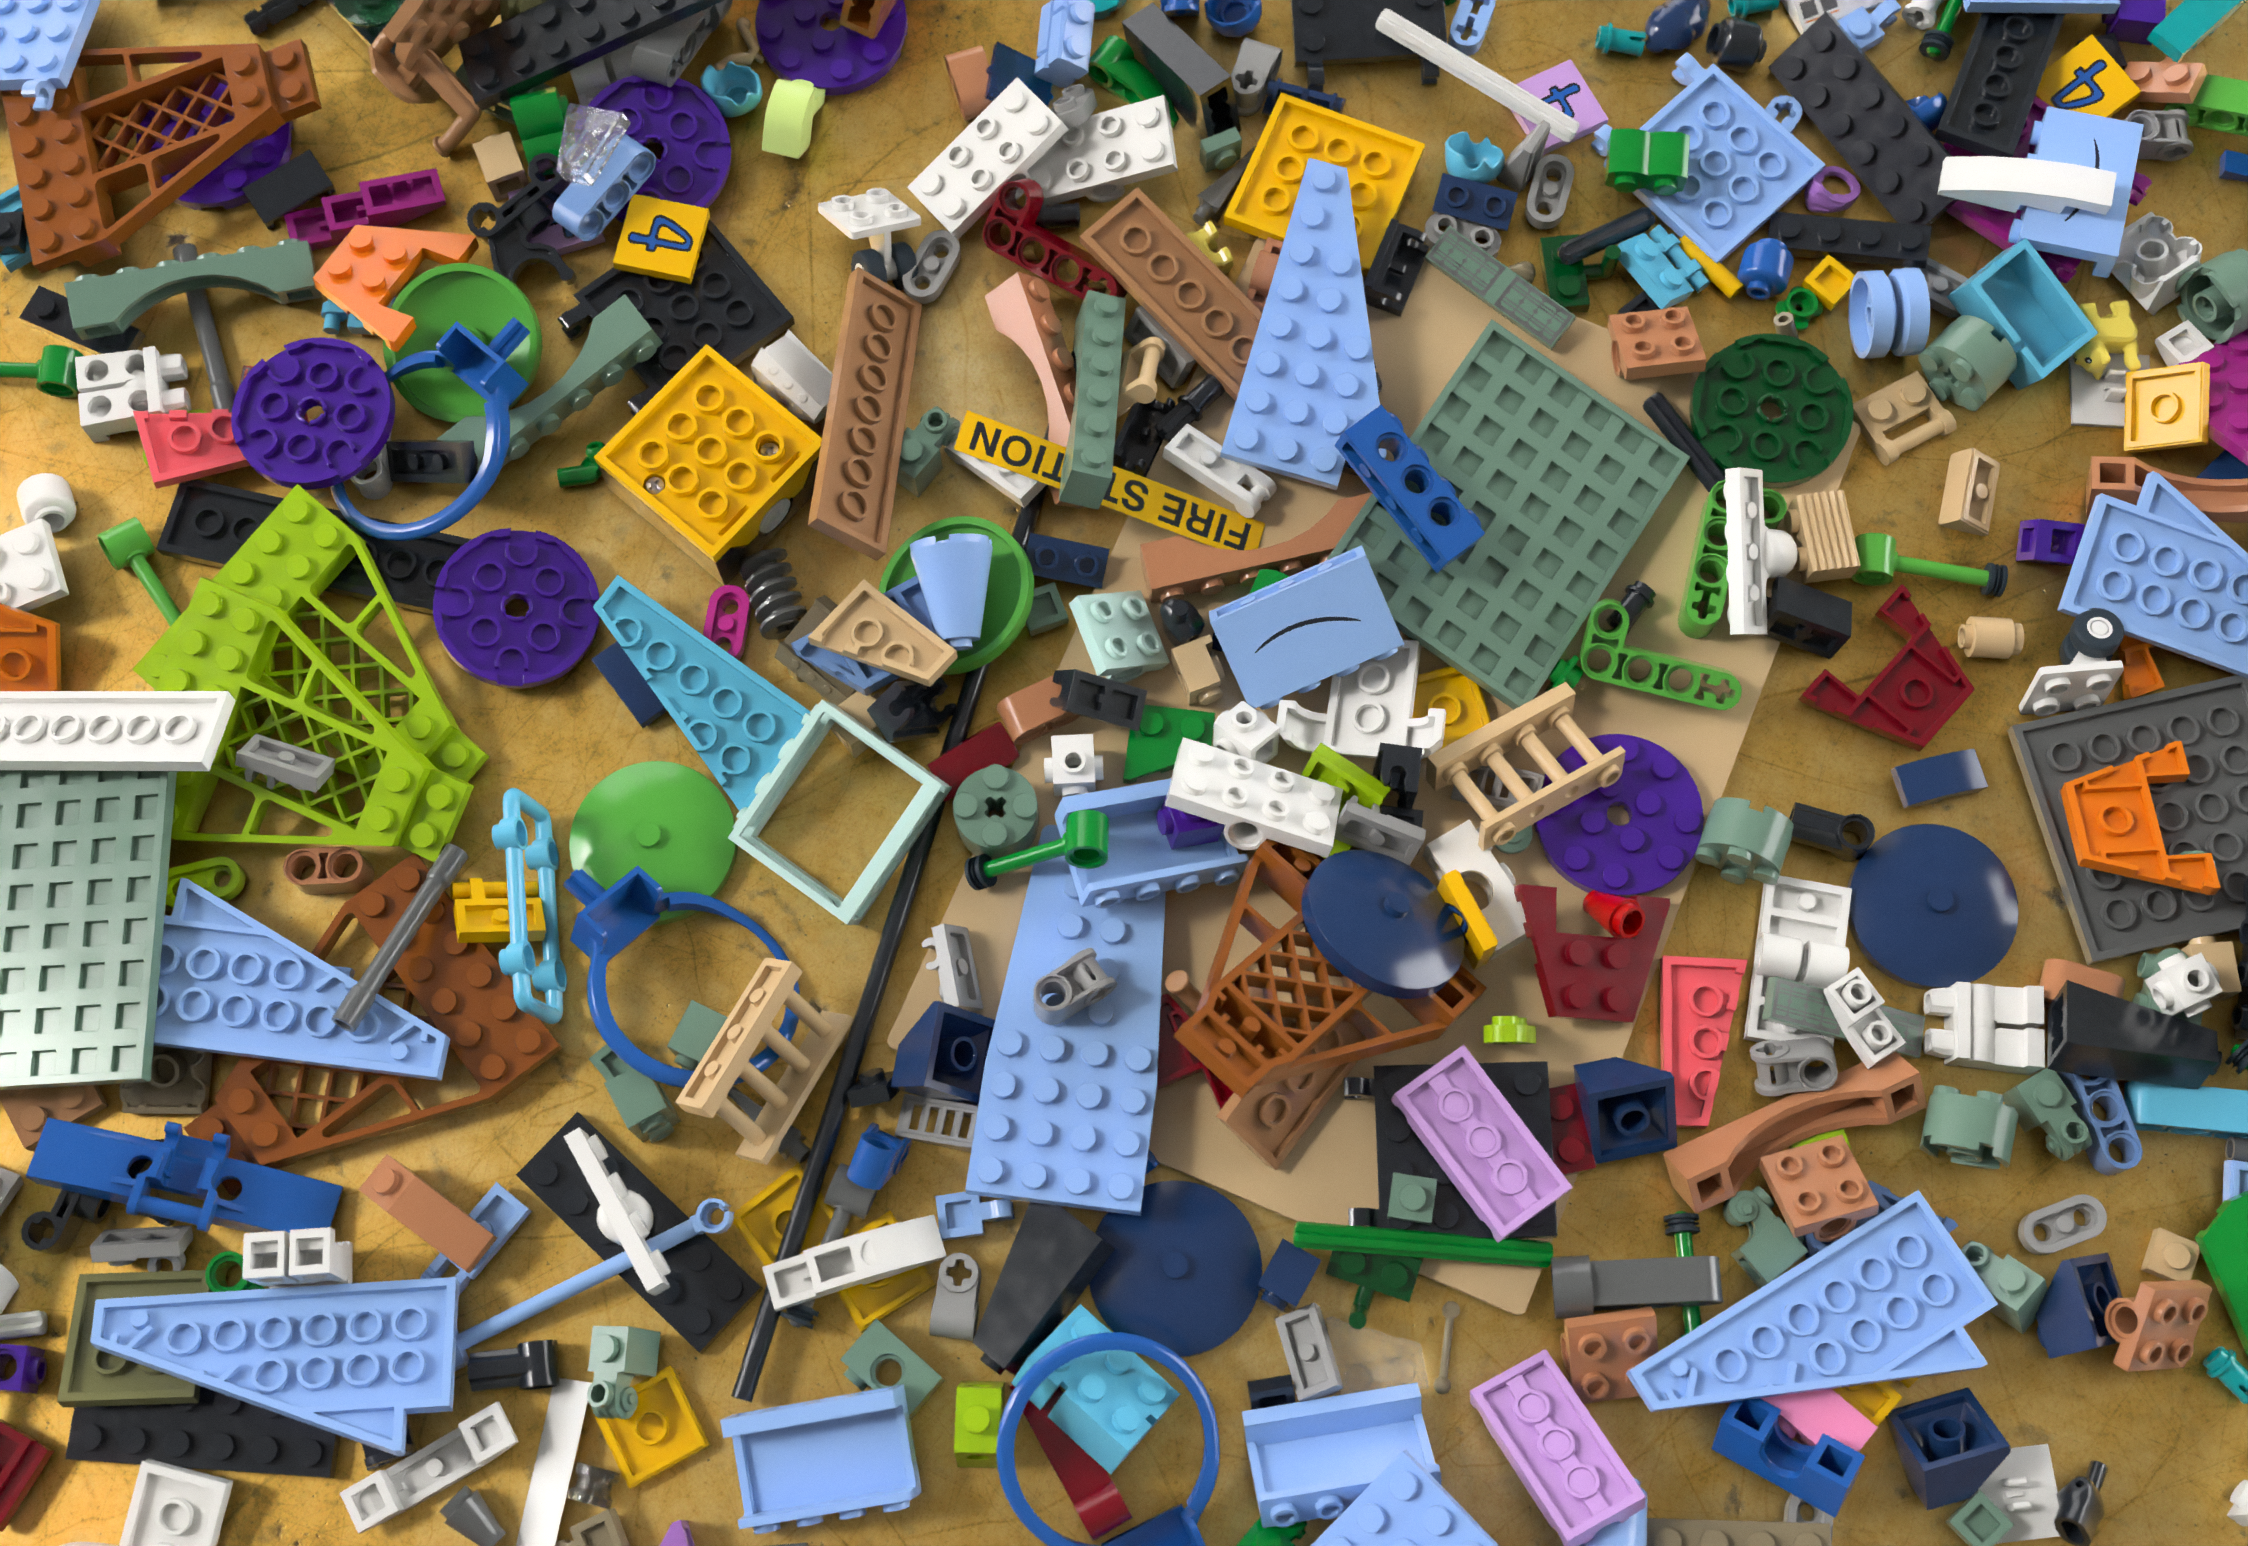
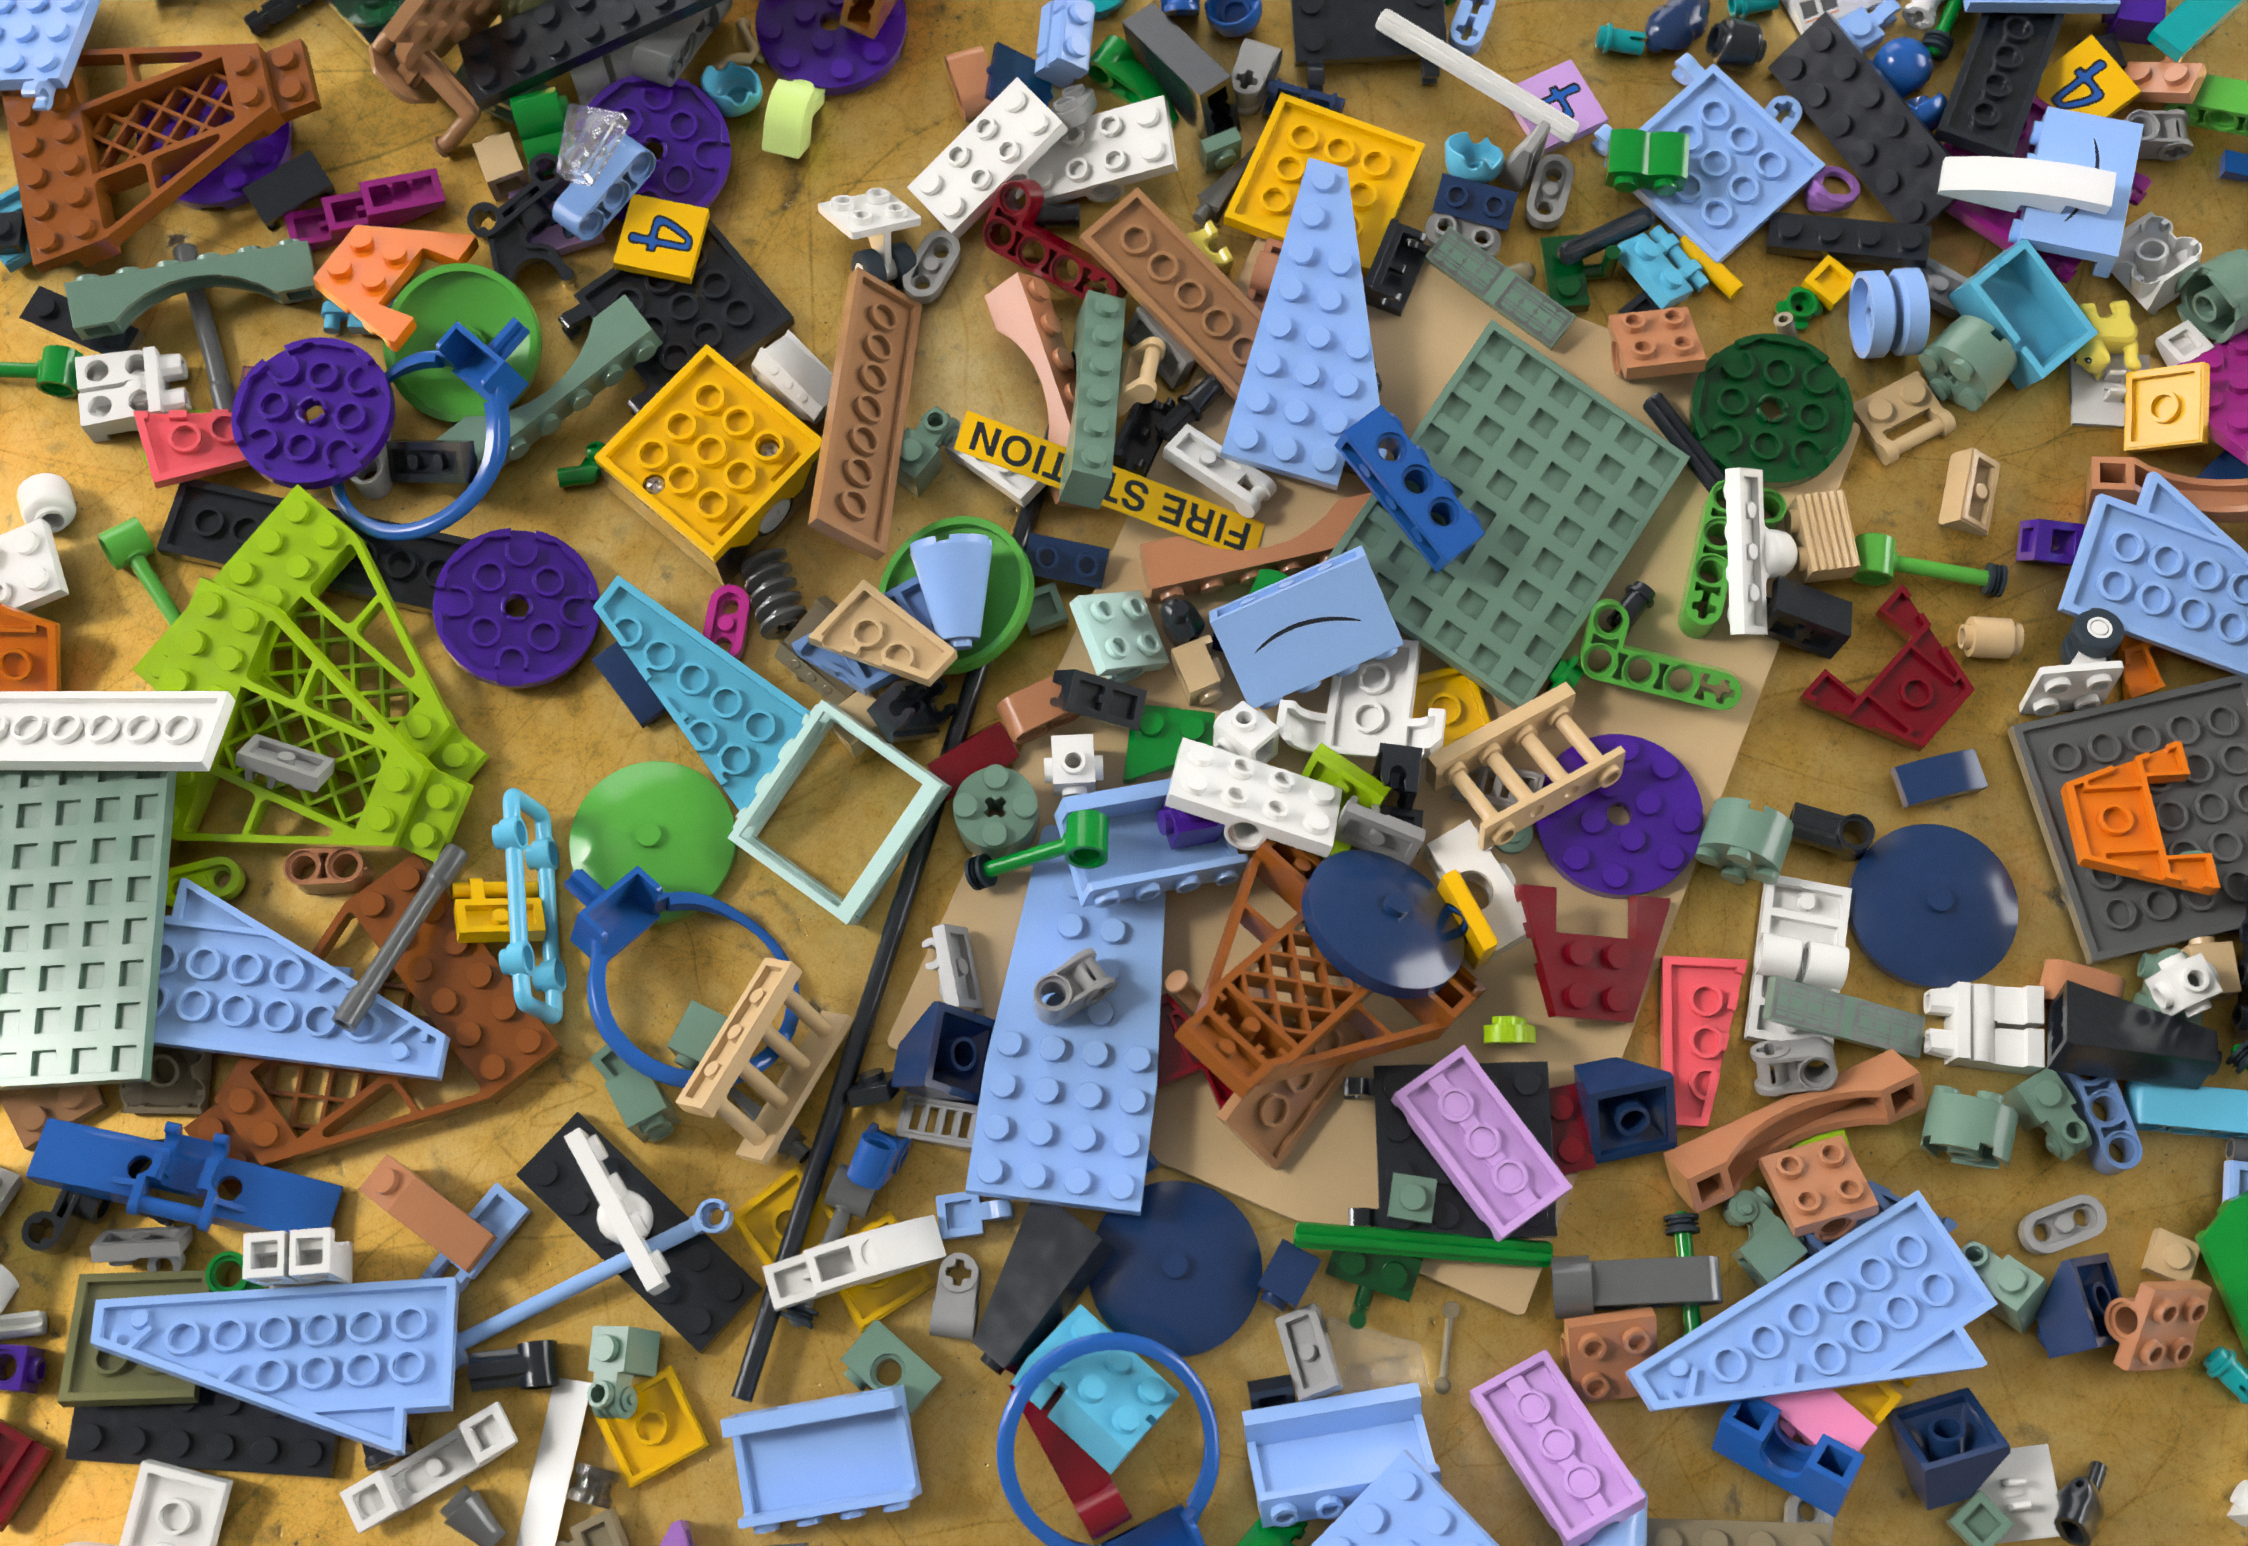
lime torso [954,1381,1005,1468] -> none
red cone [1583,890,1645,939] -> none
blue head [1737,238,1794,300] -> none
white slope [1824,967,1906,1069] -> none
none -> blue hair [1872,36,1934,98]

